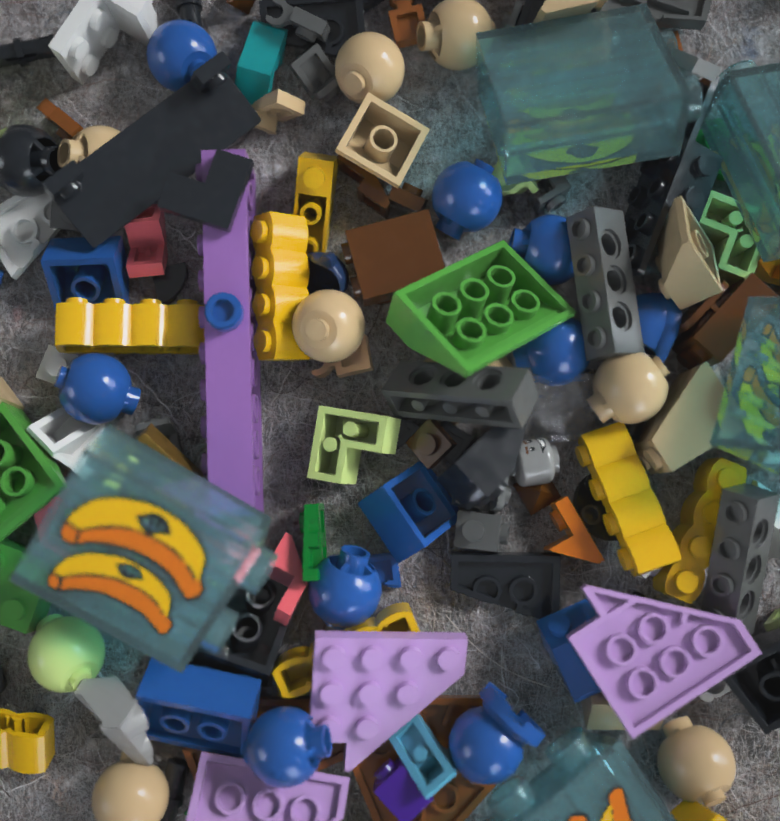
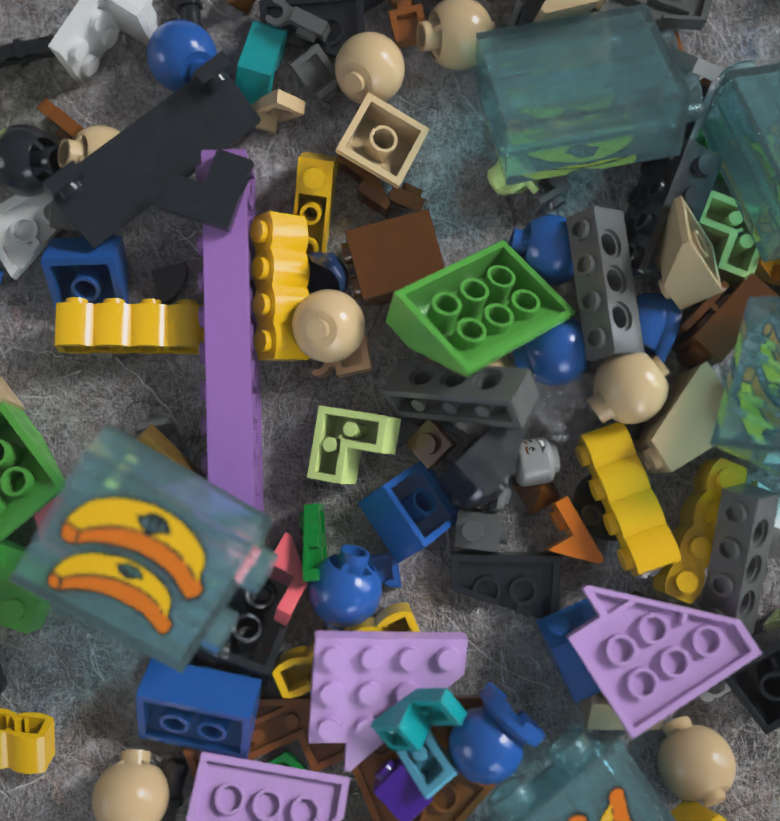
white slope [26,407,105,482] -> none
yellowish green brick [27,614,106,693] -> none
white plate [35,345,78,384] -> none
blue brick [54,353,141,425] -> none
light grey slope [73,674,153,766] -> none
coral slope [124,204,168,278] -> none
blue tile [204,292,244,332] -> none
blue brick [242,706,332,788] -> none
blue brick [431,158,503,240] -> none
none -> teal slope [370,688,467,752]

